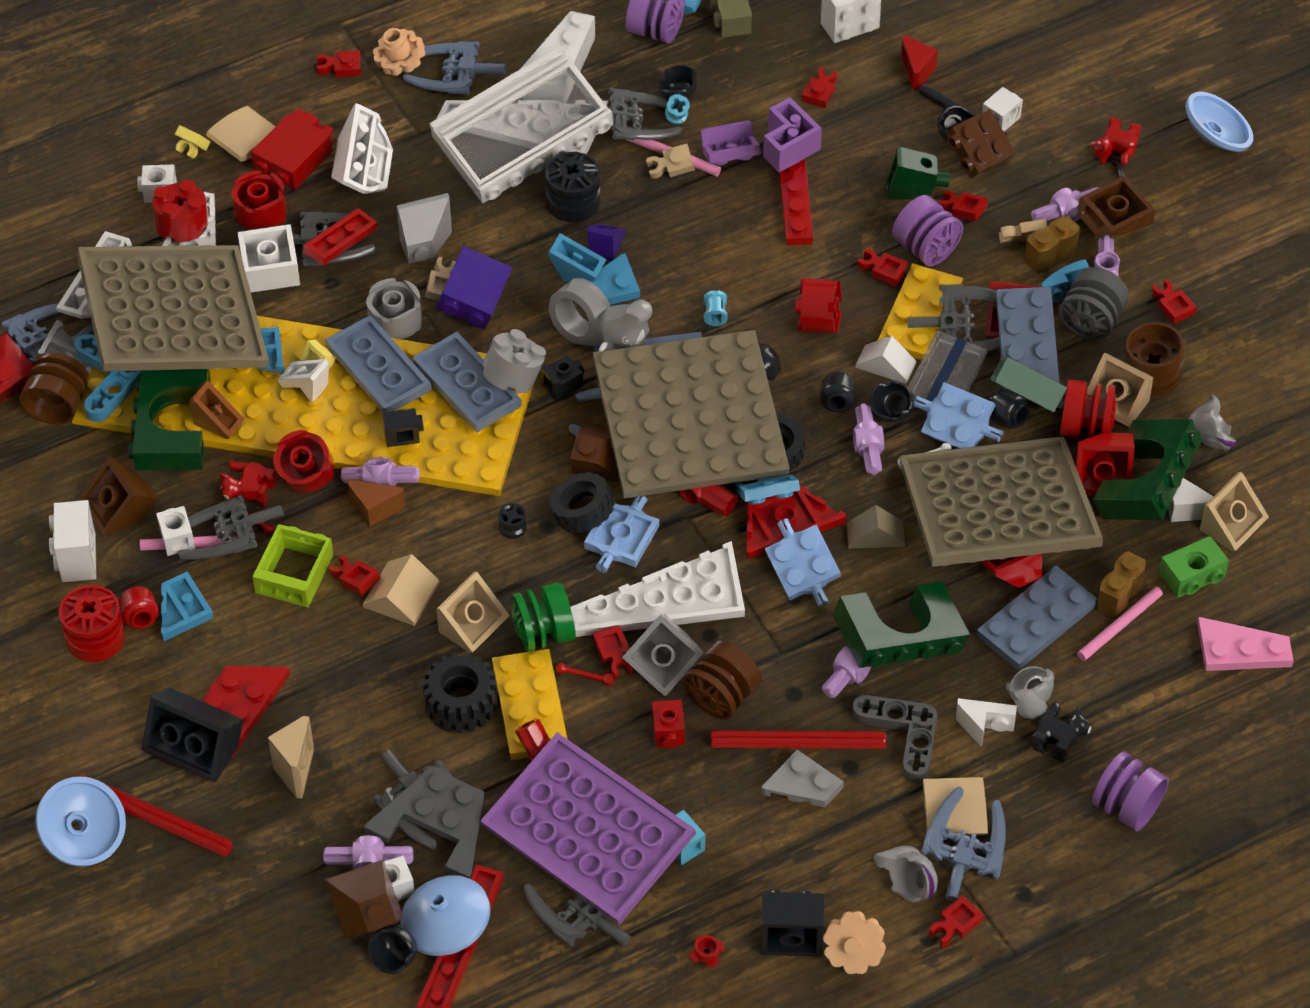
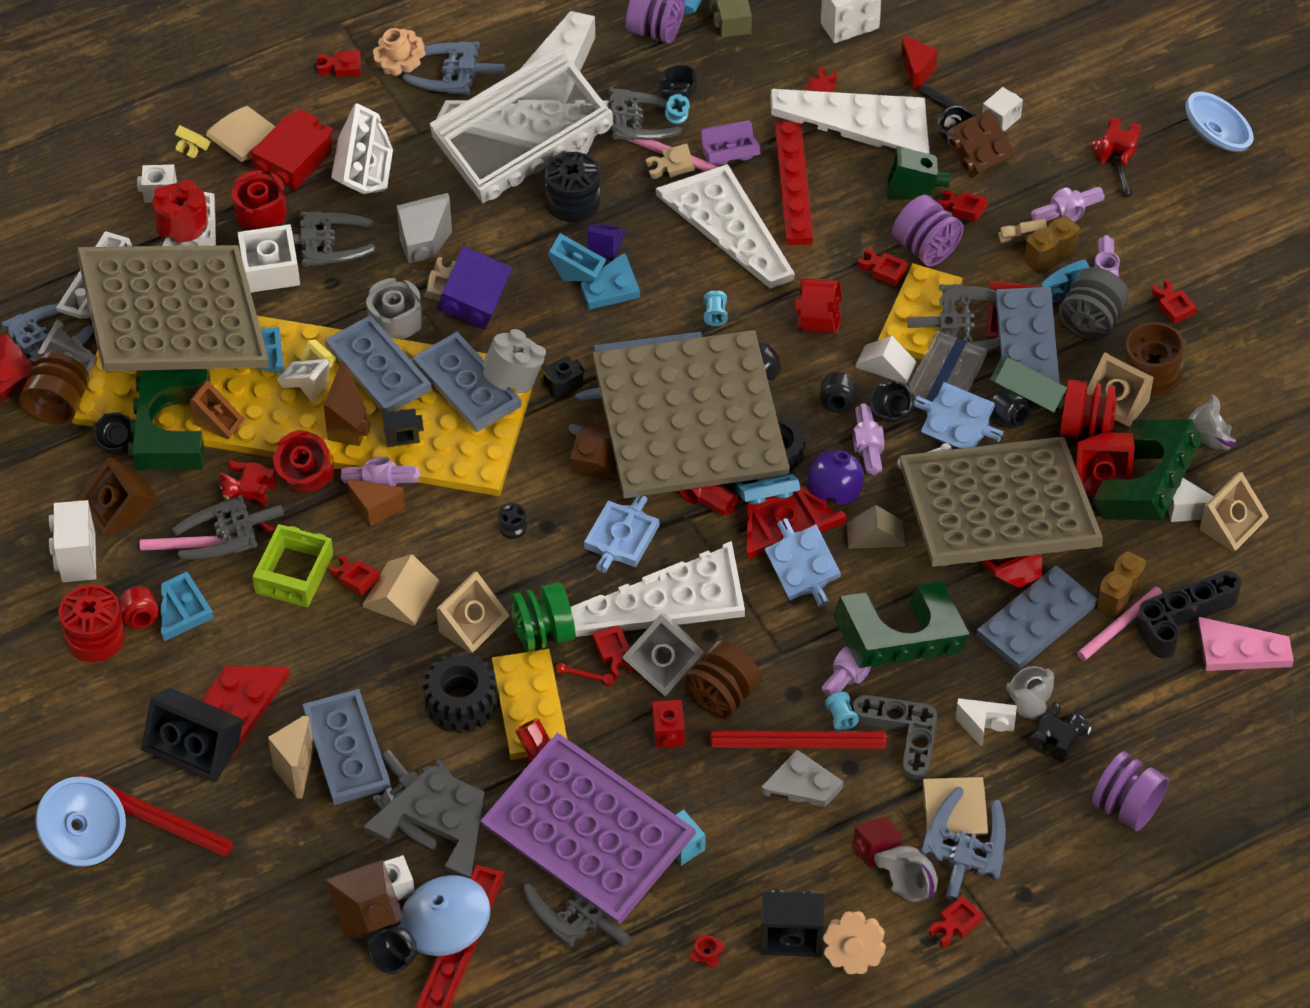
dark azure beam [75,334,141,422] -> none
white brick [156,506,195,556] -> none
red plate [303,208,378,266] -> none
lavender axle [324,835,413,869] -> none
light grey animal [549,278,653,352] -> none
black tyre [549,472,615,533] -> none
medium lavender brick [763,97,822,172] -> none
reddish brown slope [1078,175,1155,236] -> none
bright green brick [1159,536,1229,598] -> none
none -> black hair [93,412,134,454]
none -> sand blue plate [302,689,391,805]
none -> reddish brown slope [323,363,371,446]
none -> white wing [656,164,795,289]
none -> white wing [770,89,929,154]
none -> dark purple cylinder [807,450,864,504]
none -> medium azure bush [825,692,859,731]
none -> dark red brick [852,816,902,867]
none -> black beam [1136,571,1242,659]

